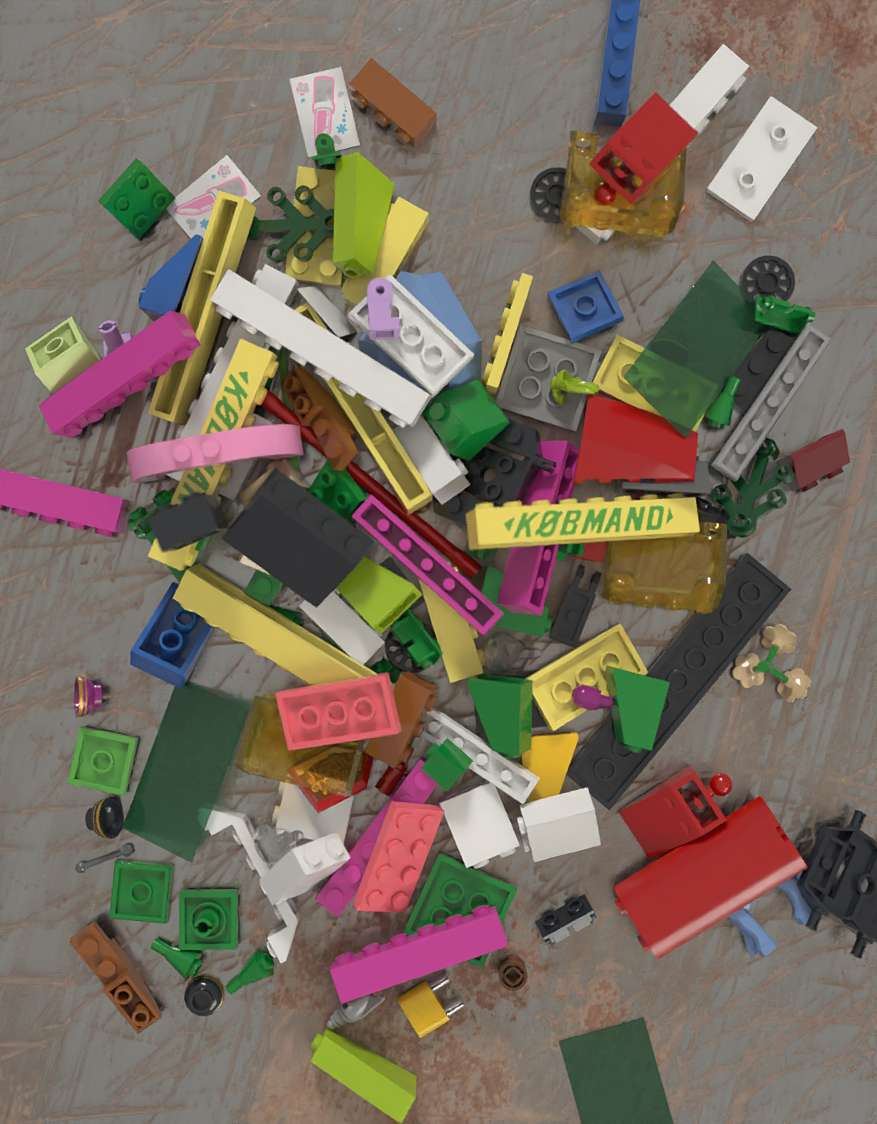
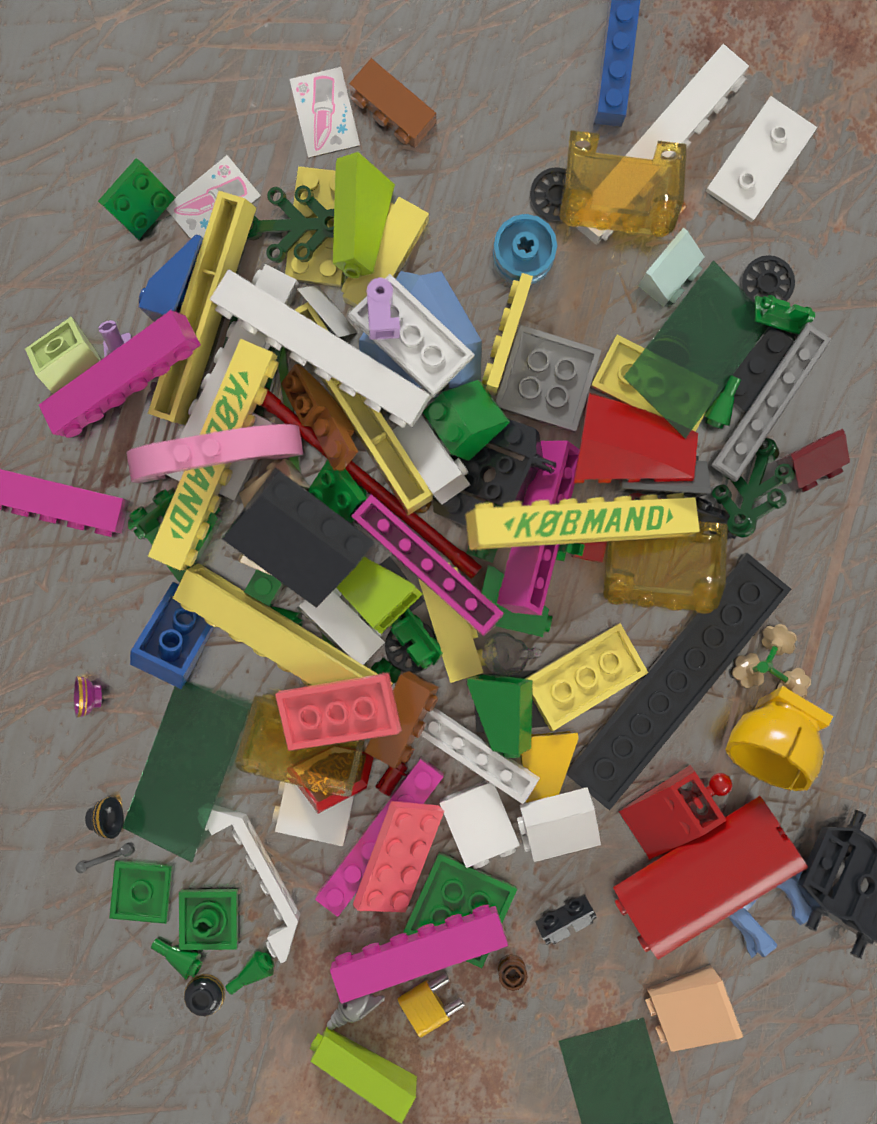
bright green plate [67,726,138,796] -> none
dark orange slope [69,921,162,1034] -> none
black brick [148,491,229,552] -> none
clear hair [253,824,303,865] -> none
white brick [259,832,350,906] -> none
green hinge [312,133,342,166] -> none
green brick [421,738,473,791] -> none
blue plate [547,270,624,344] -> none
black hinge [548,564,602,648] -> none
lime piece [550,369,599,406] -> none
magenta cylinder [571,685,613,710] -> none
red slope [589,92,699,206] -> none
green slope [605,665,670,753] -> none
none -> dark azure wheel [492,214,557,285]
none -> light aqua slope [638,228,704,307]
none -> light nougat slope [645,965,743,1052]
none -> yellow plate [725,686,833,791]

